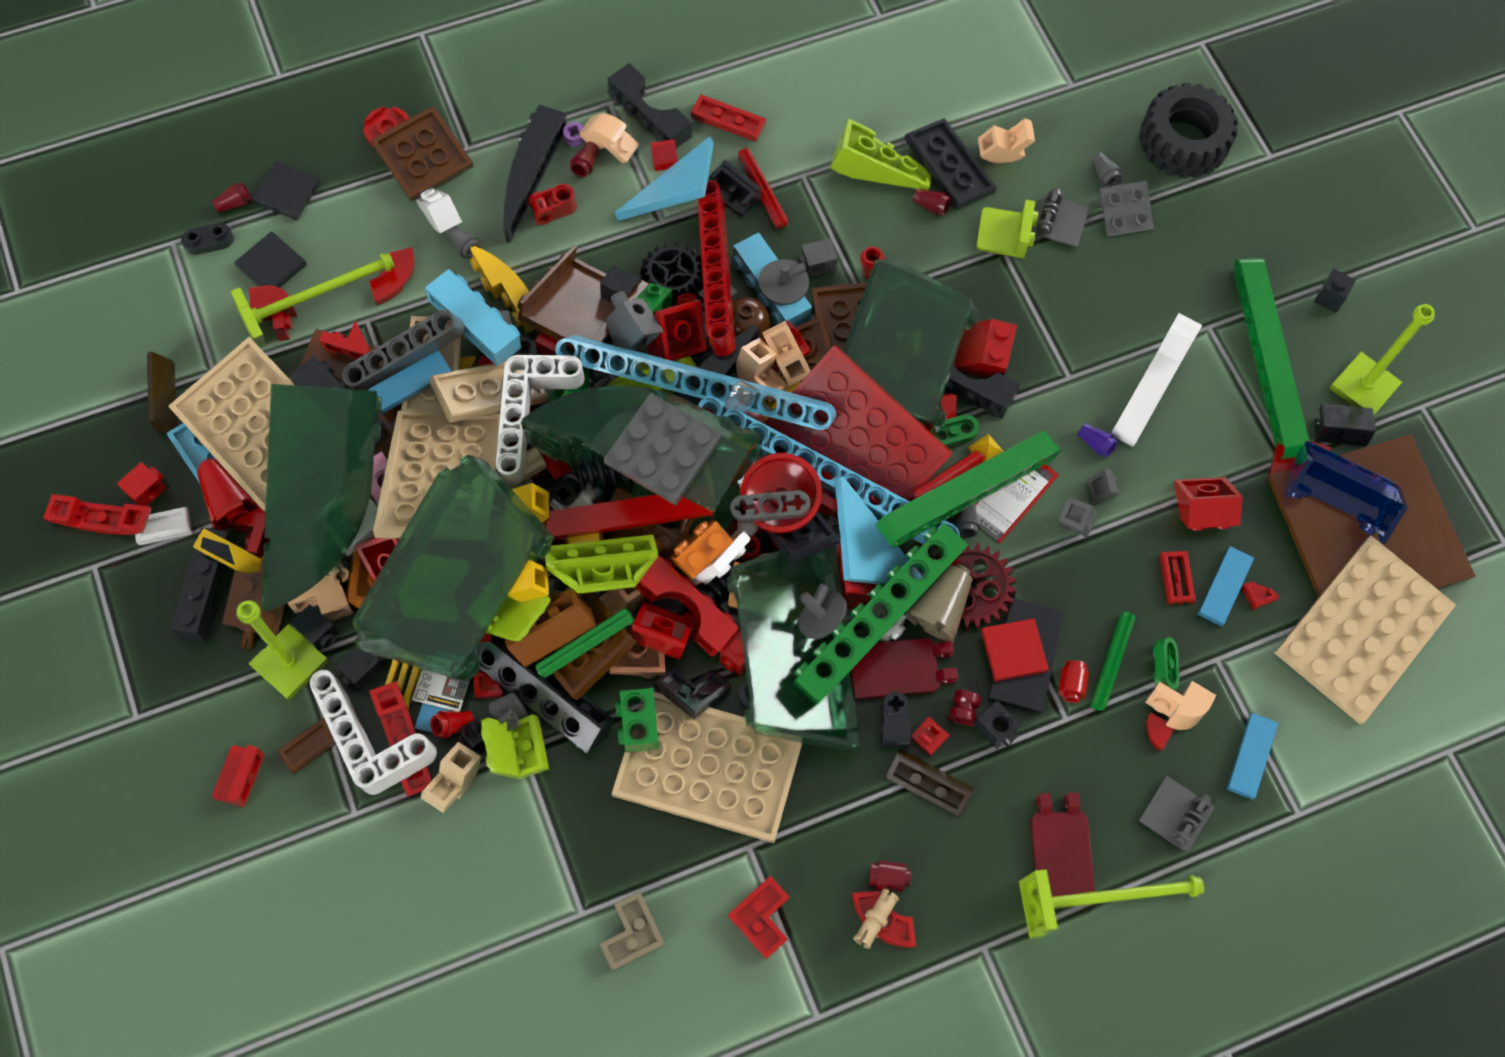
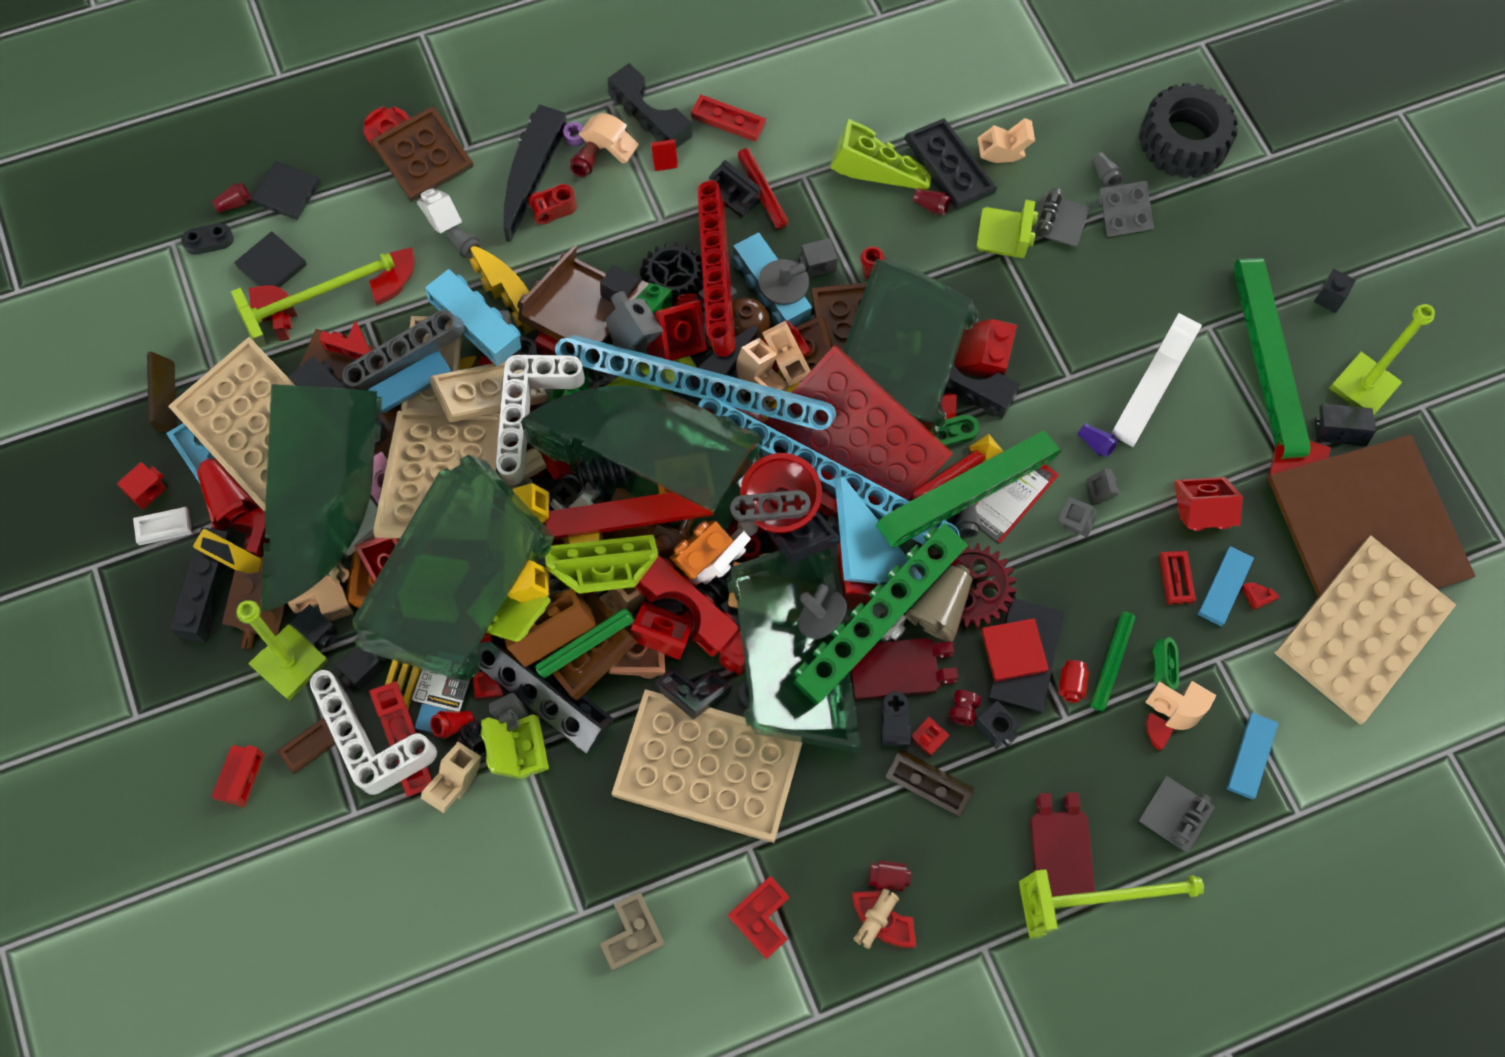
red slope [43,494,151,535] -> none
dark grey plate [604,393,722,505] -> none
medium azure tile [615,137,714,220] -> none
green brick [615,688,659,753] -> none
clear slope [724,380,758,412] -> none
clear blue windscreen [1284,441,1408,544] -> none

